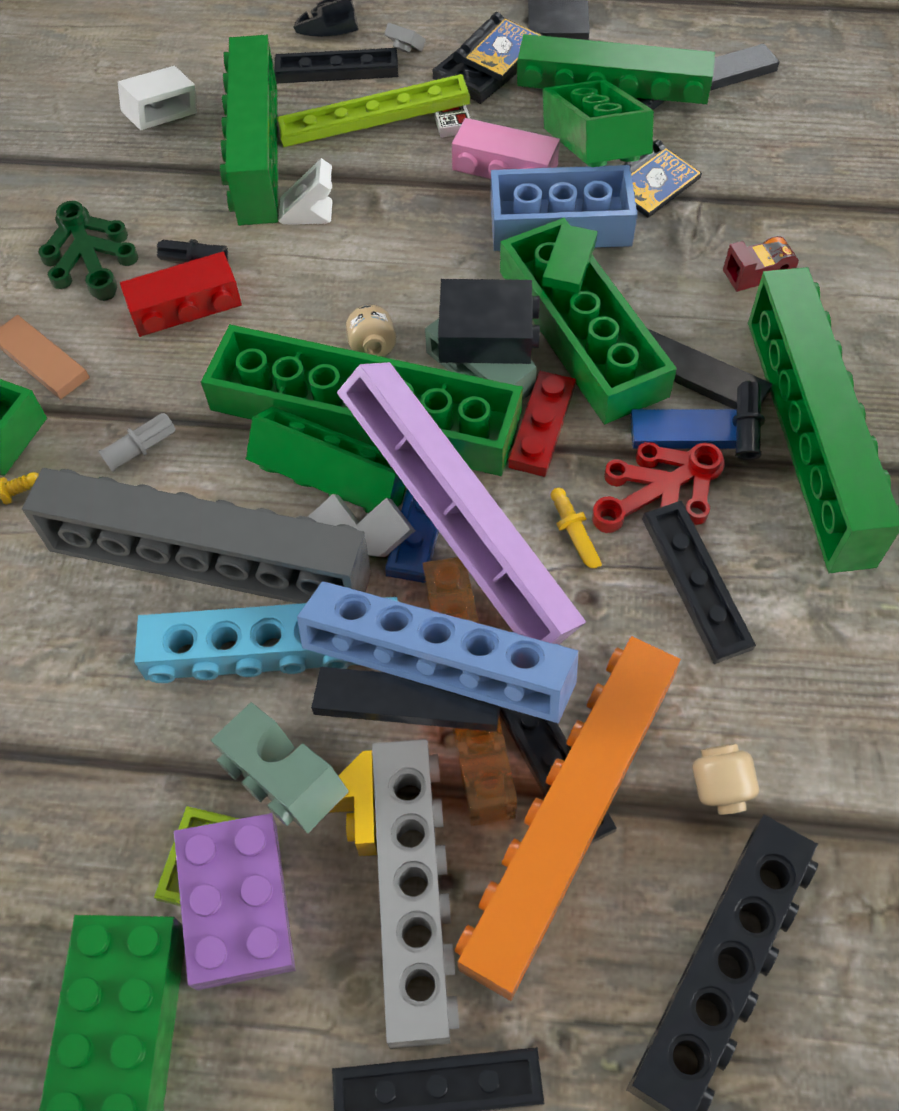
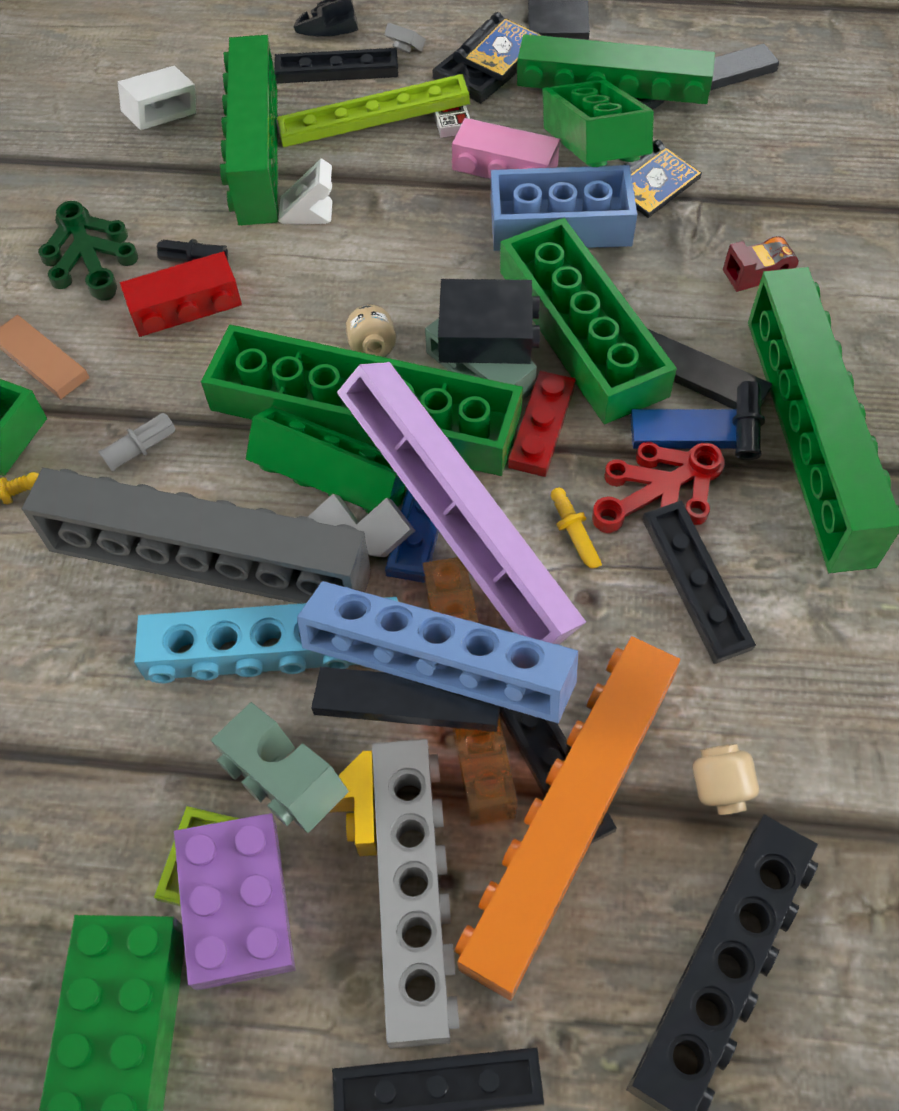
green tile [542,224,598,293] -> none

